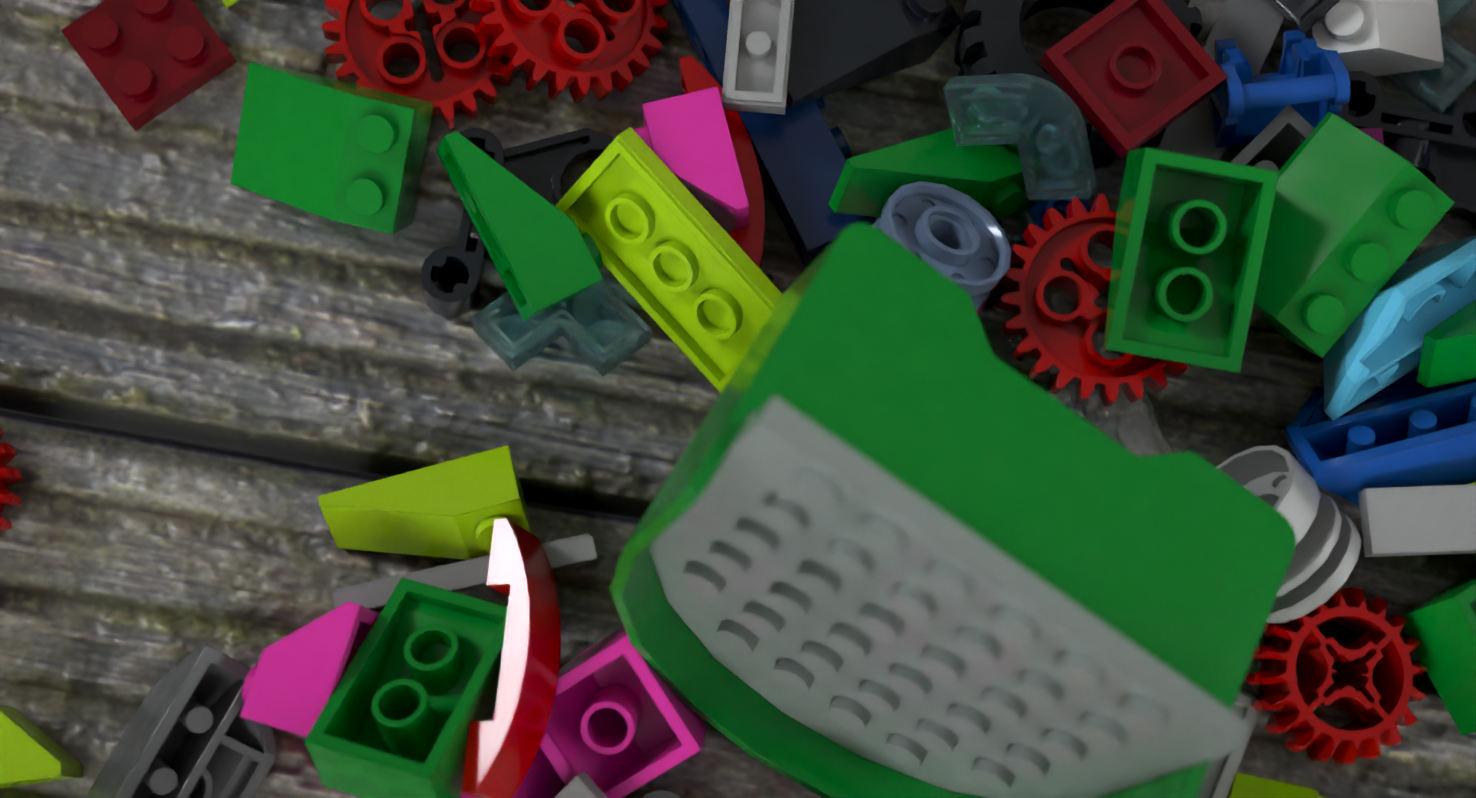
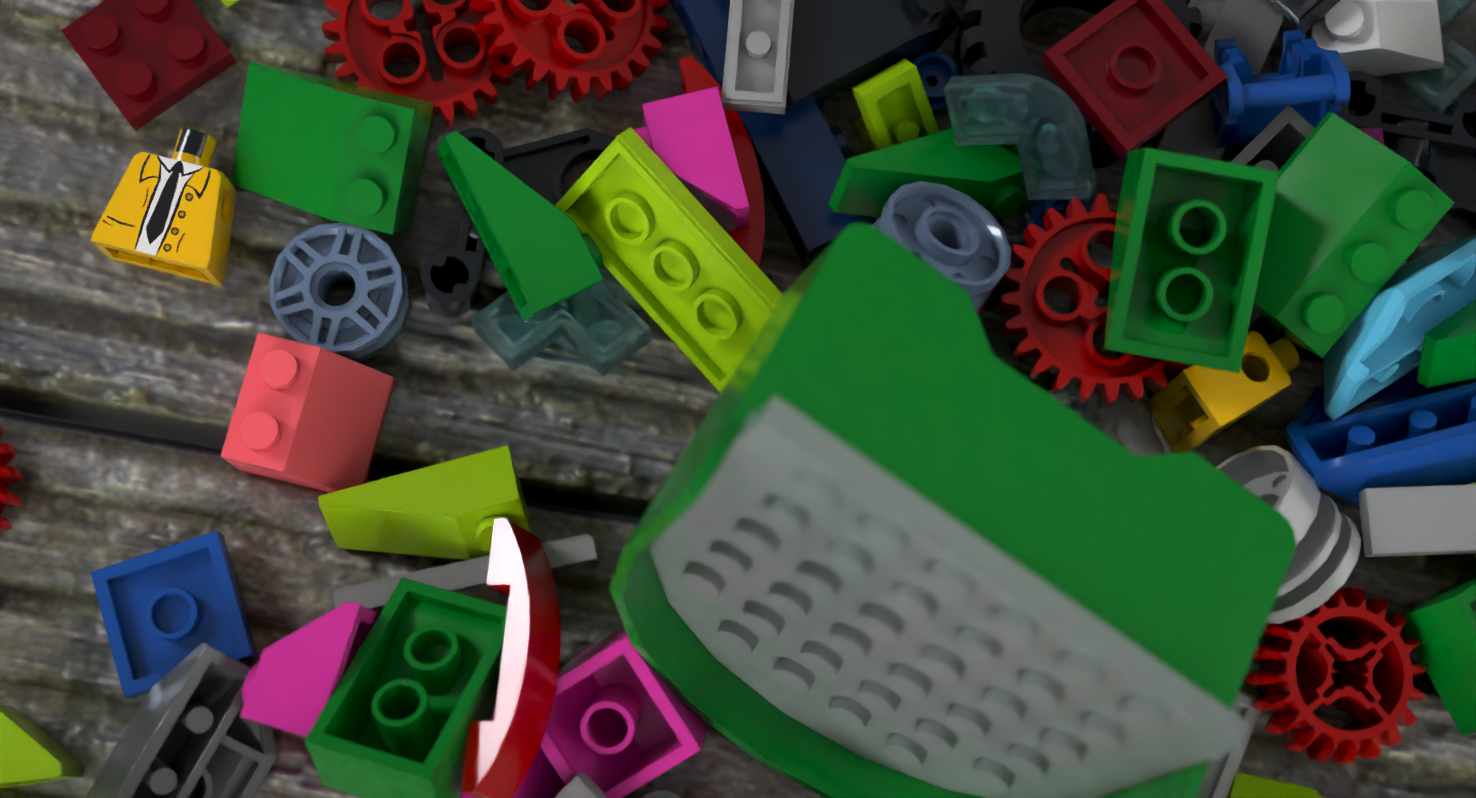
none -> yellow torso [90,129,236,286]
none -> blue plate [90,531,258,699]
none -> coral slope [220,332,396,493]
none -> sand blue wheel [269,222,411,362]
none -> lime slope [851,58,939,152]
none -> blue plate [913,51,961,111]
none -> yellow torso [1139,330,1299,453]

